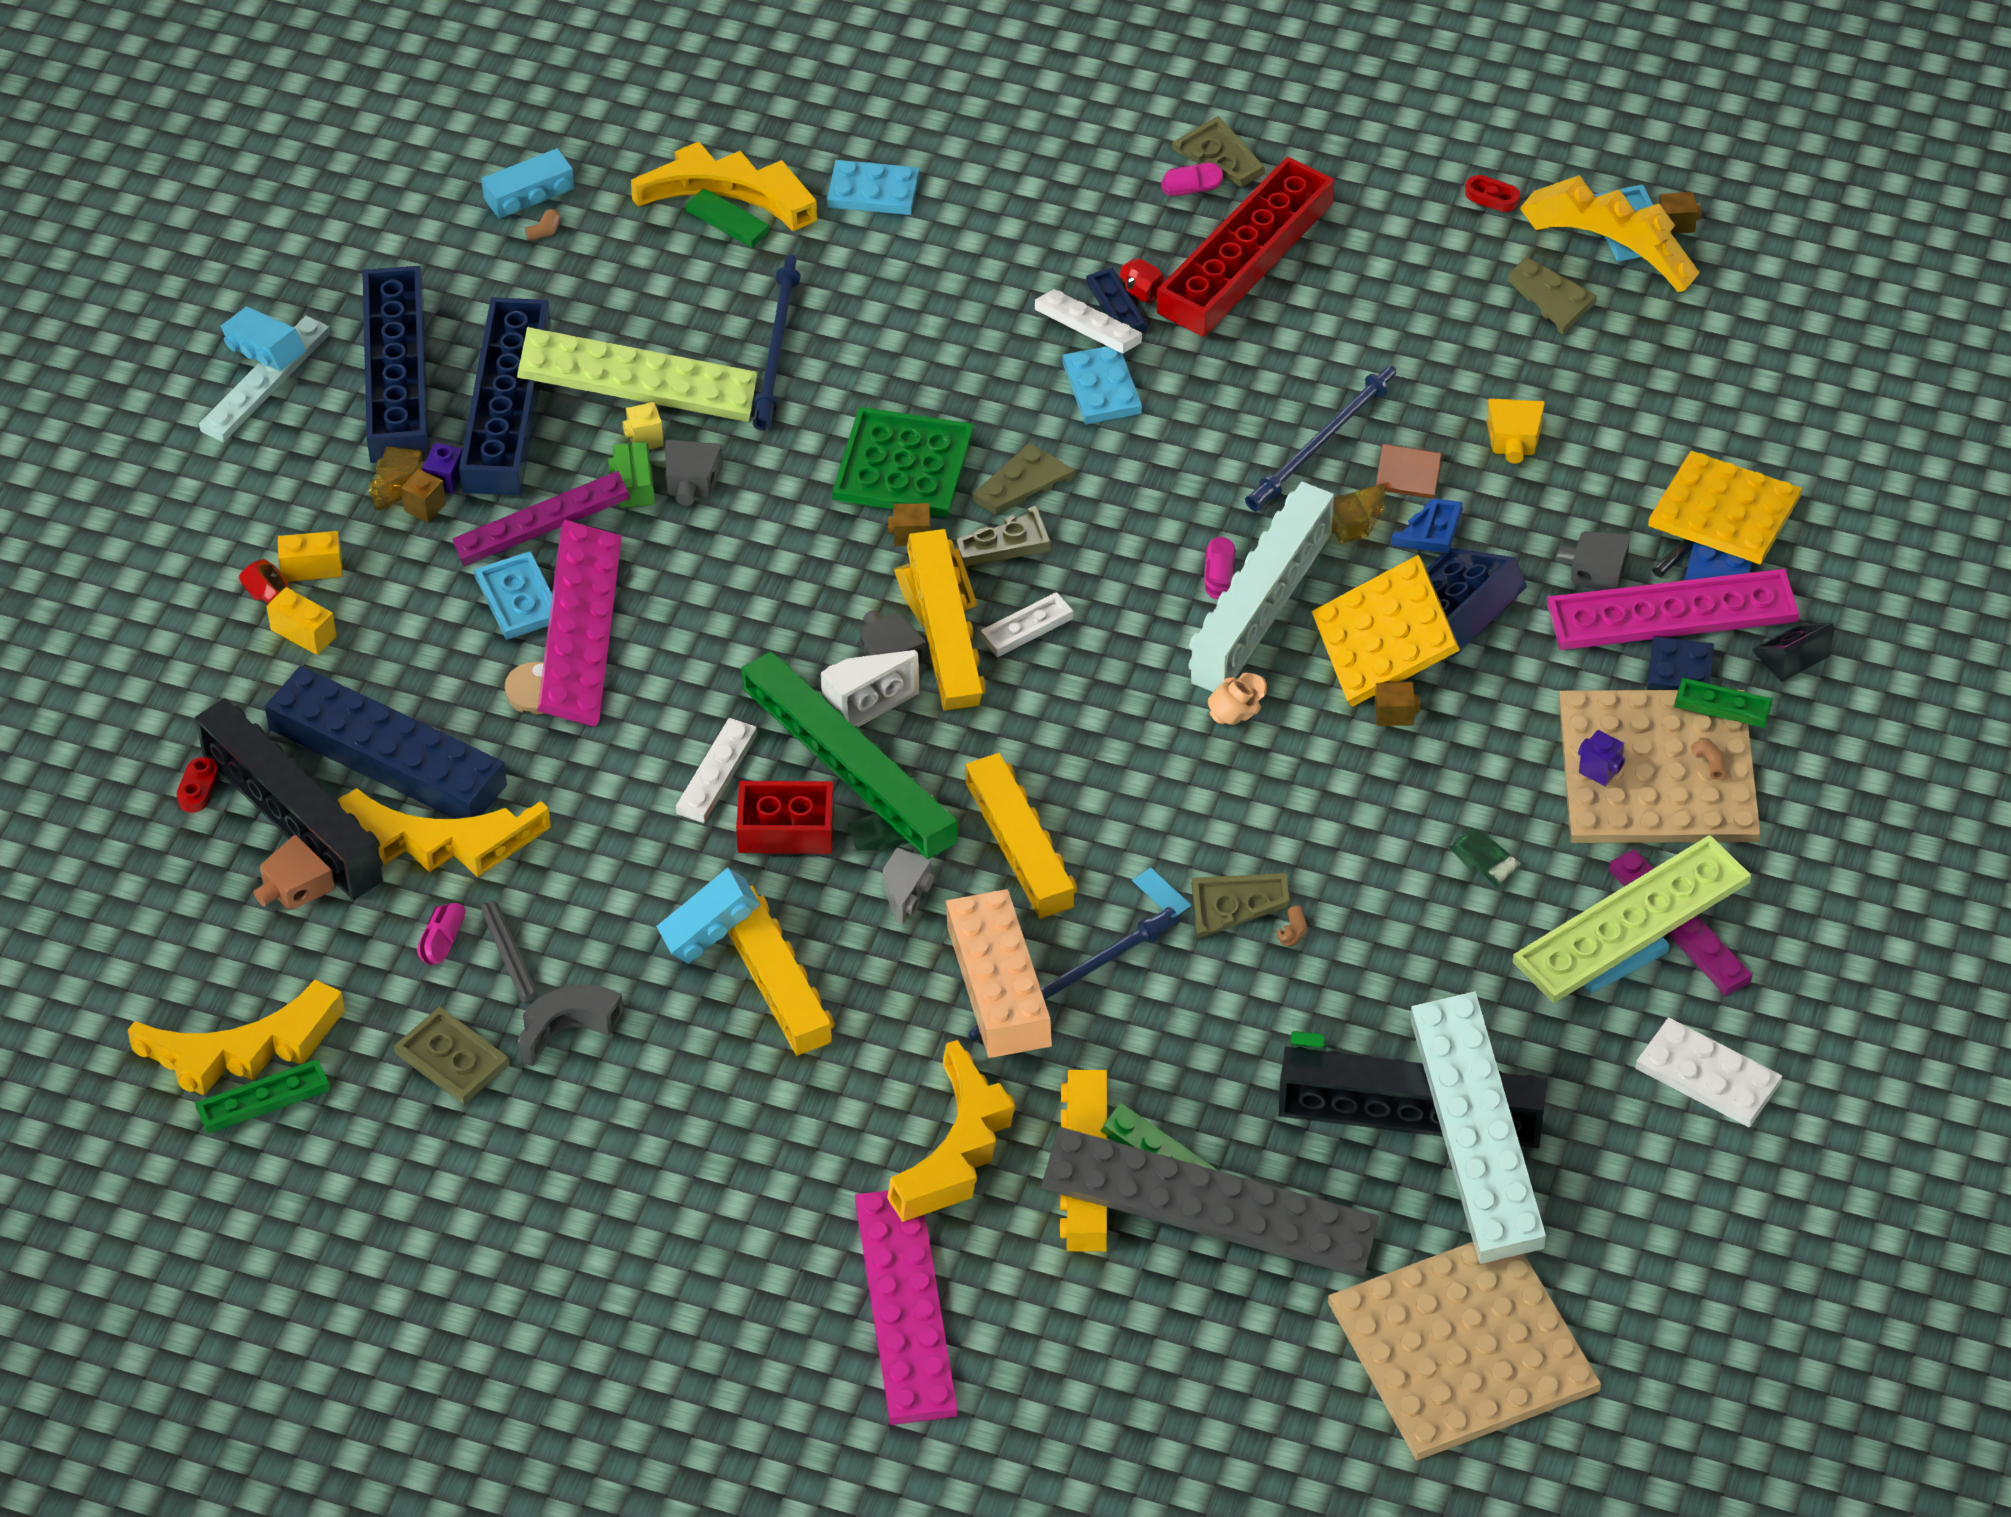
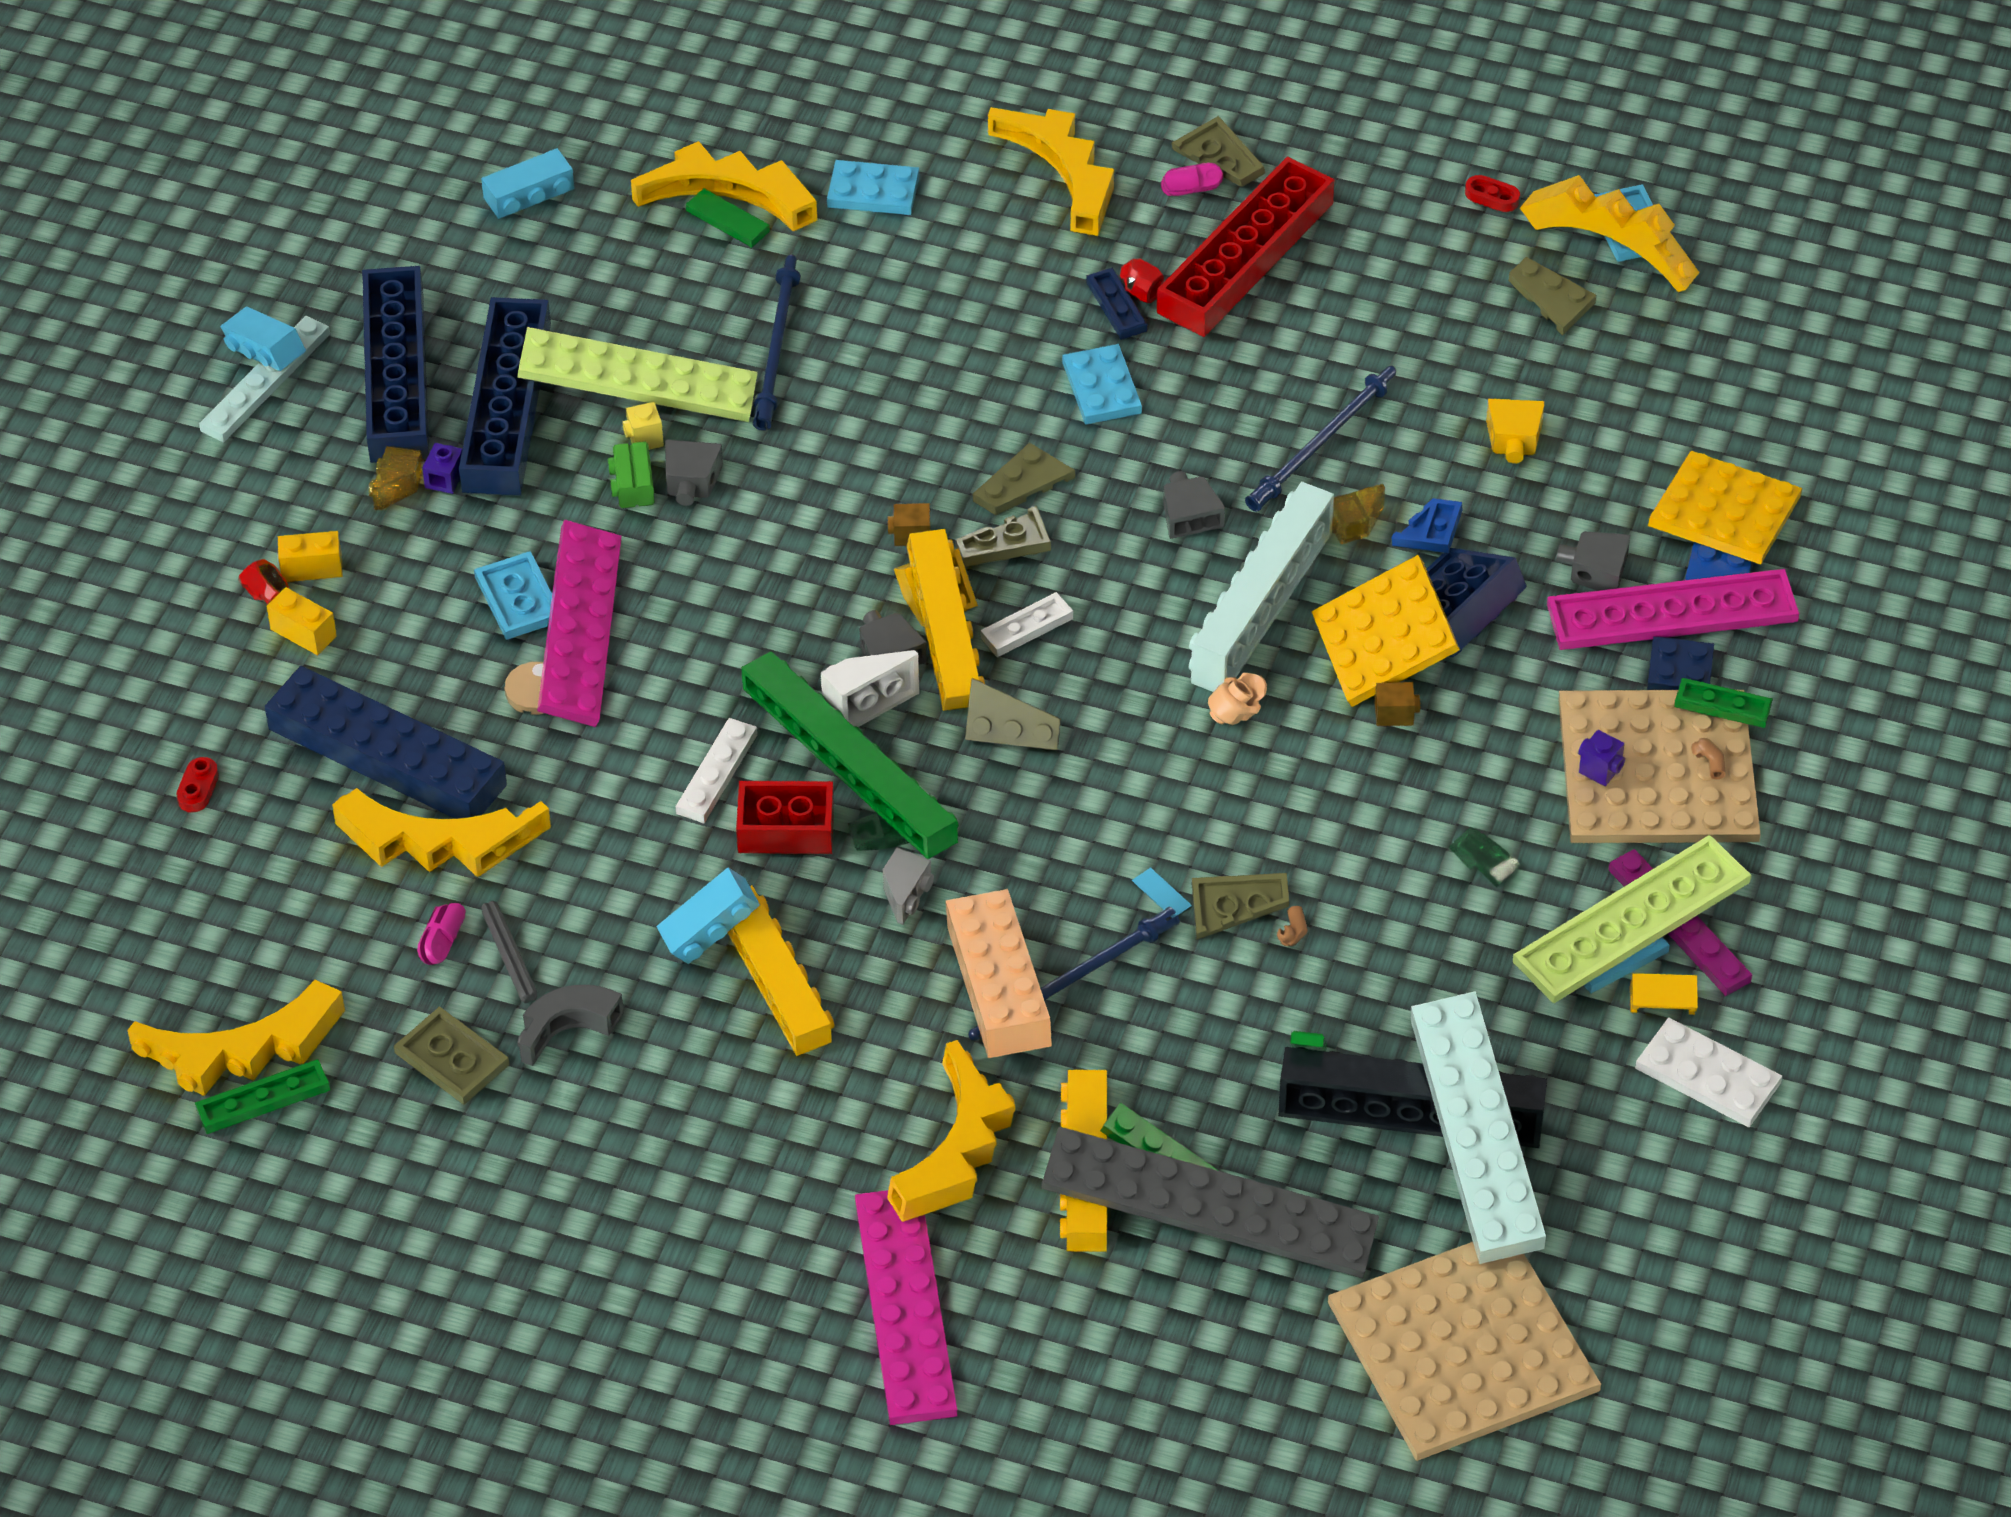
black brick [195,698,384,901] -> none
nougat torso [254,835,335,910] -> none
pearl gold brick [401,469,446,523] -> none
magenta plate [452,471,630,566] -> none
medium nougat arm [525,209,561,241] -> none
green plate [832,407,974,518] -> none
yellow brick [965,752,1077,919] -> none
white plate [1035,289,1142,354] -> none
dark pink arm [1204,537,1236,599] -> none
slope [1376,443,1445,499] -> none
black bar [1652,539,1694,577] -> none
pearl gold brick [1658,192,1701,234] -> none
black slope [1753,623,1835,682] -> none
none -> olive wing [965,678,1061,750]
none -> yellow arch [988,107,1114,236]
none -> dark grey torso [1163,471,1225,539]
none -> yellow hinge [1630,973,1698,1015]

